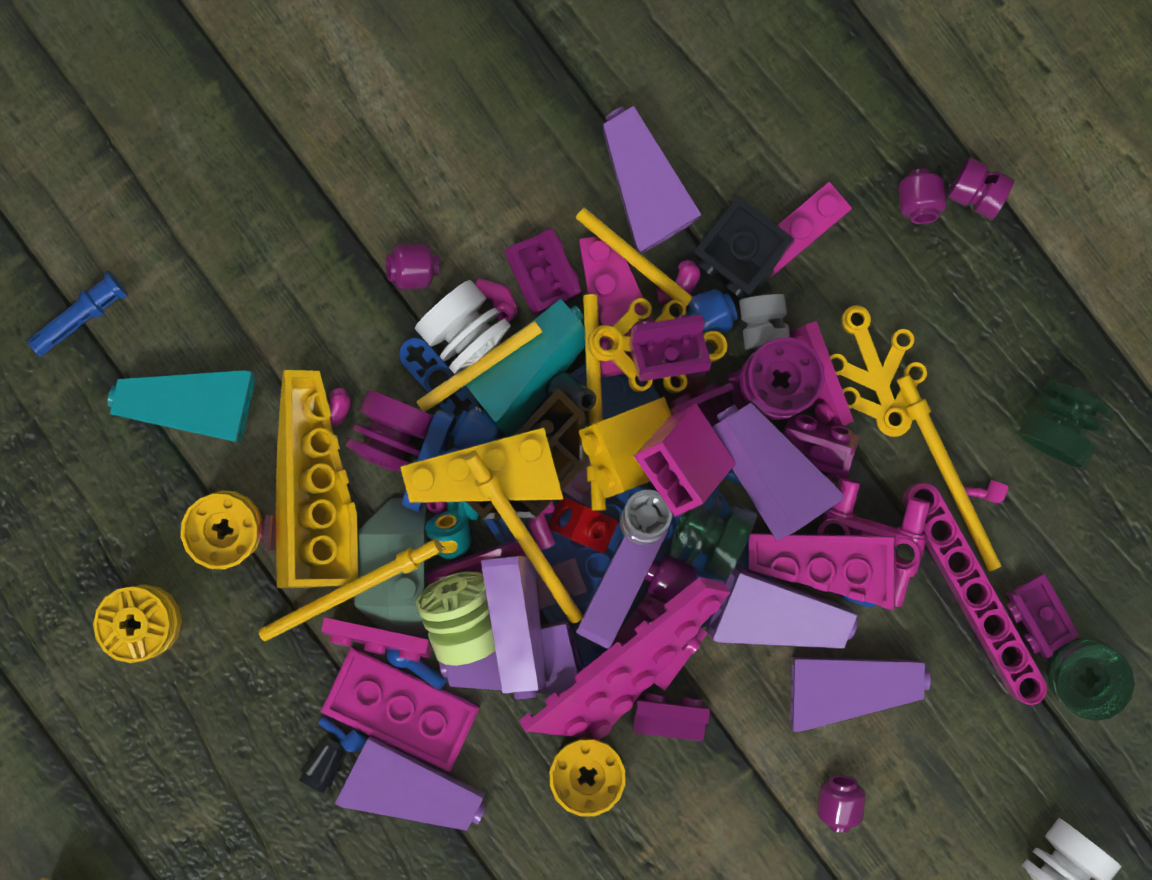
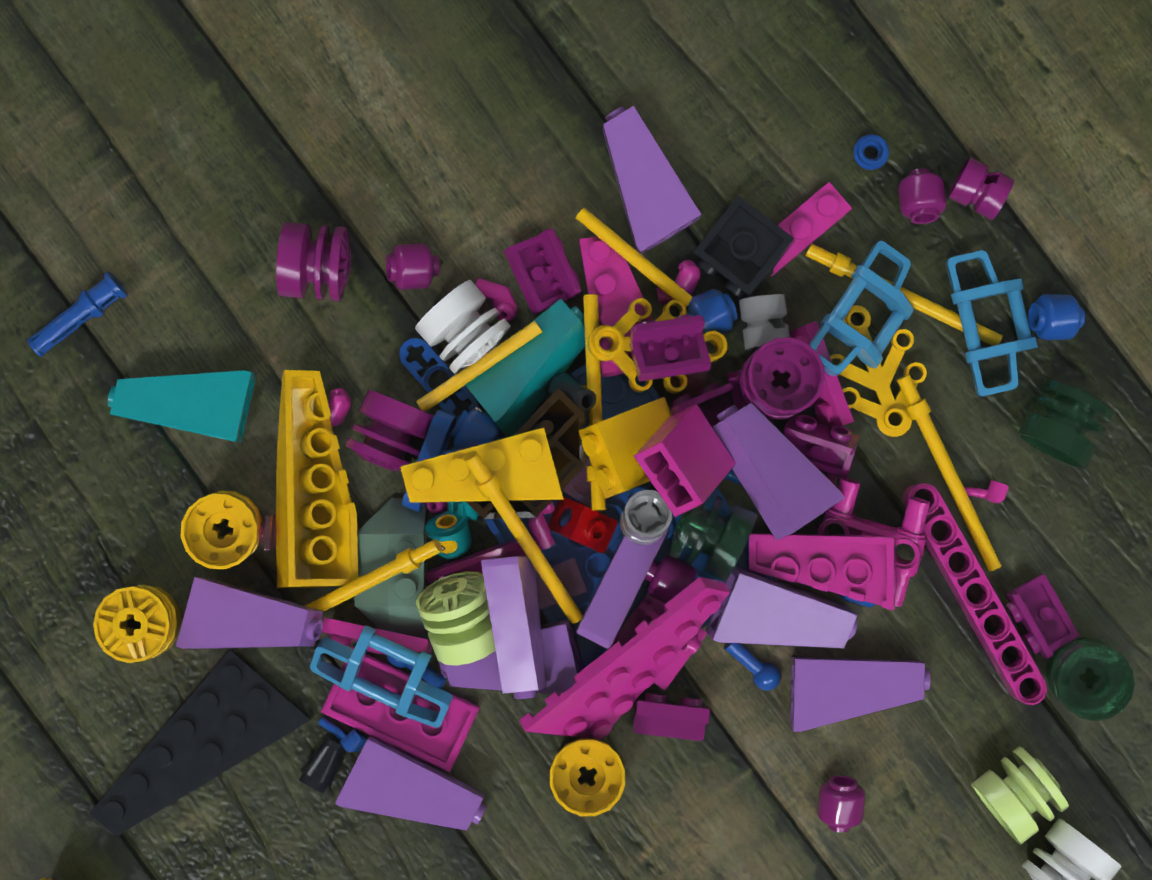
none -> black wing [90,649,312,837]
none -> medium lavender slope [176,577,323,649]
none -> magenta wheel [276,222,351,302]
none -> dark azure bar [310,625,453,728]
none -> blue bar [724,643,781,691]
none -> yellow bar [805,243,1003,346]
none -> dark azure bar [809,241,914,376]
none -> blue plate [853,134,889,170]
none -> dark azure bar [946,250,1038,397]
none -> yellowish green wheel [971,746,1069,845]
none -> blue head [1028,294,1085,340]

